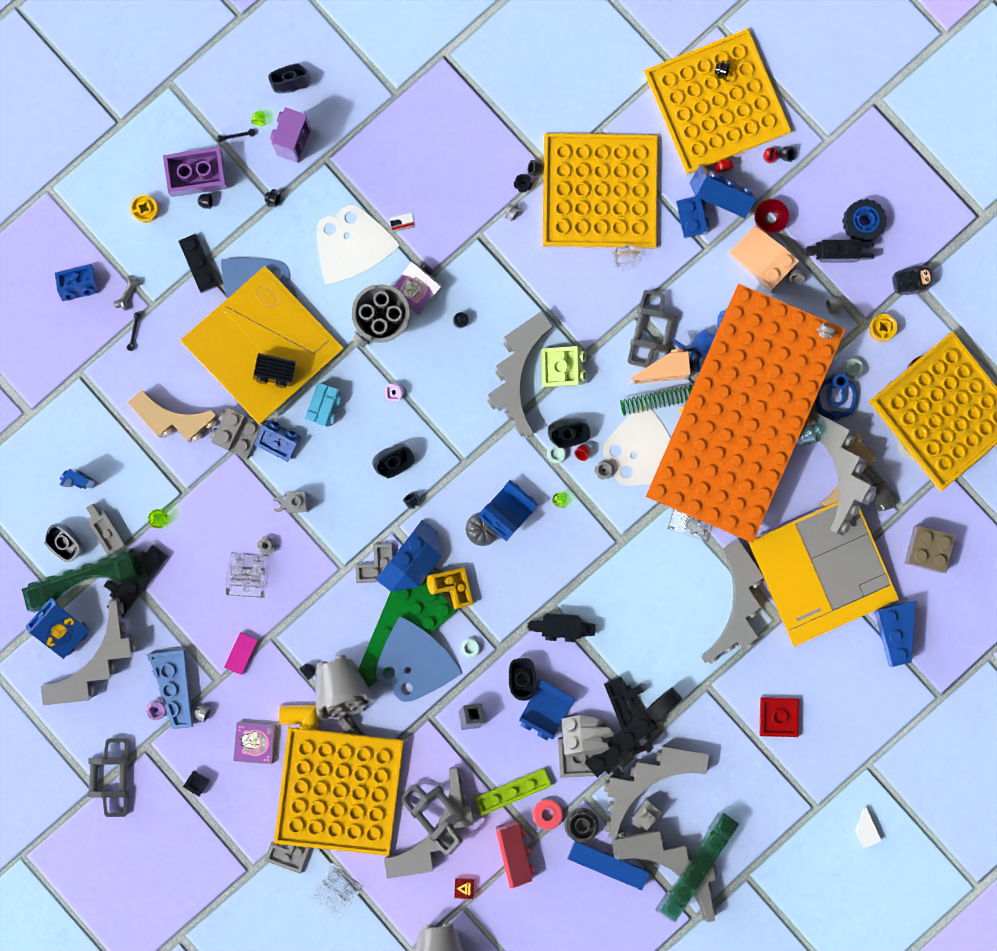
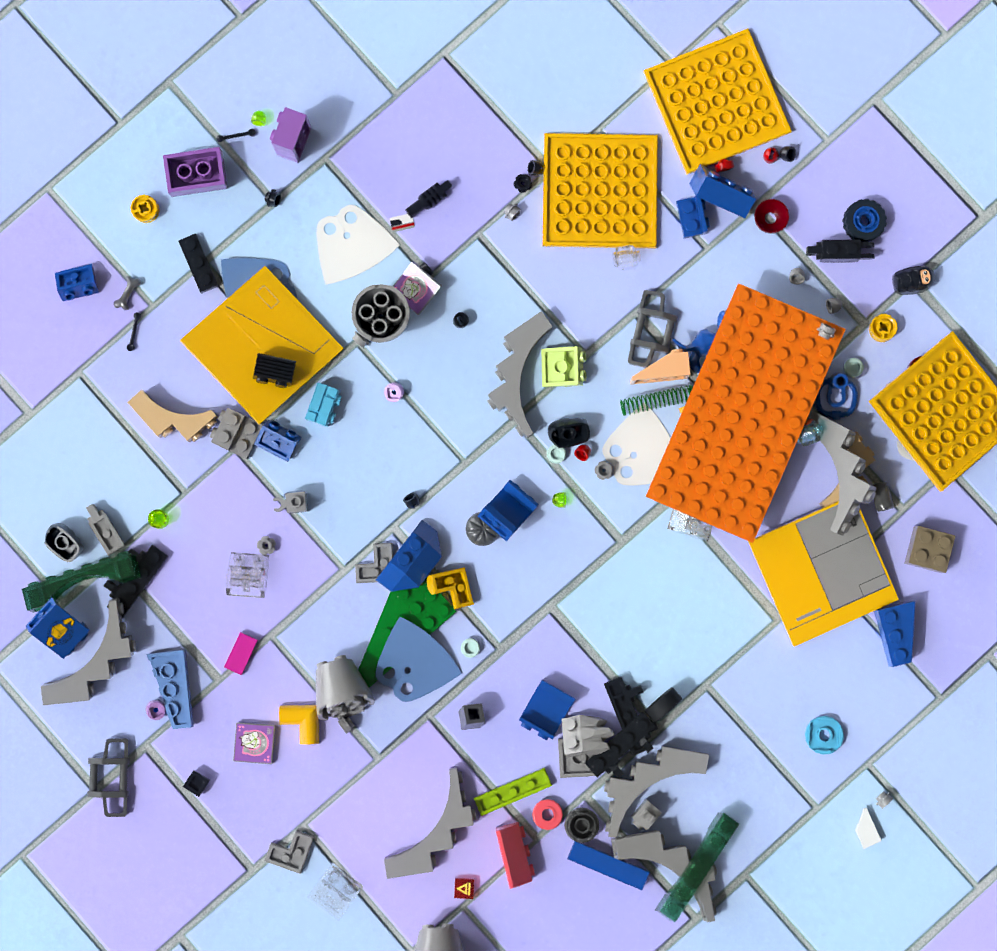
blue bracket [59,468,97,489] -> none
light grey hinge [194,705,211,722] -> none
black hinge [197,194,213,209] -> none
black piece [268,63,311,94] -> none
yellow tile [274,727,404,856] -> none
black hinge [299,663,315,680] -> none
black piece [372,443,415,479] -> none
dark grey bar [401,784,464,855] -> none
black piece [508,658,537,701] -> none
black hinge [527,613,596,642] -> none
light grey arch [700,539,764,664] -> none
black plate [715,60,730,79] -> none
light nougat slope [729,226,799,292] -> none
red tile [759,697,799,737] -> none
none -> black hinge [405,180,452,219]
none -> medium azure tile [805,716,844,755]
none -> light grey plate [876,791,894,809]

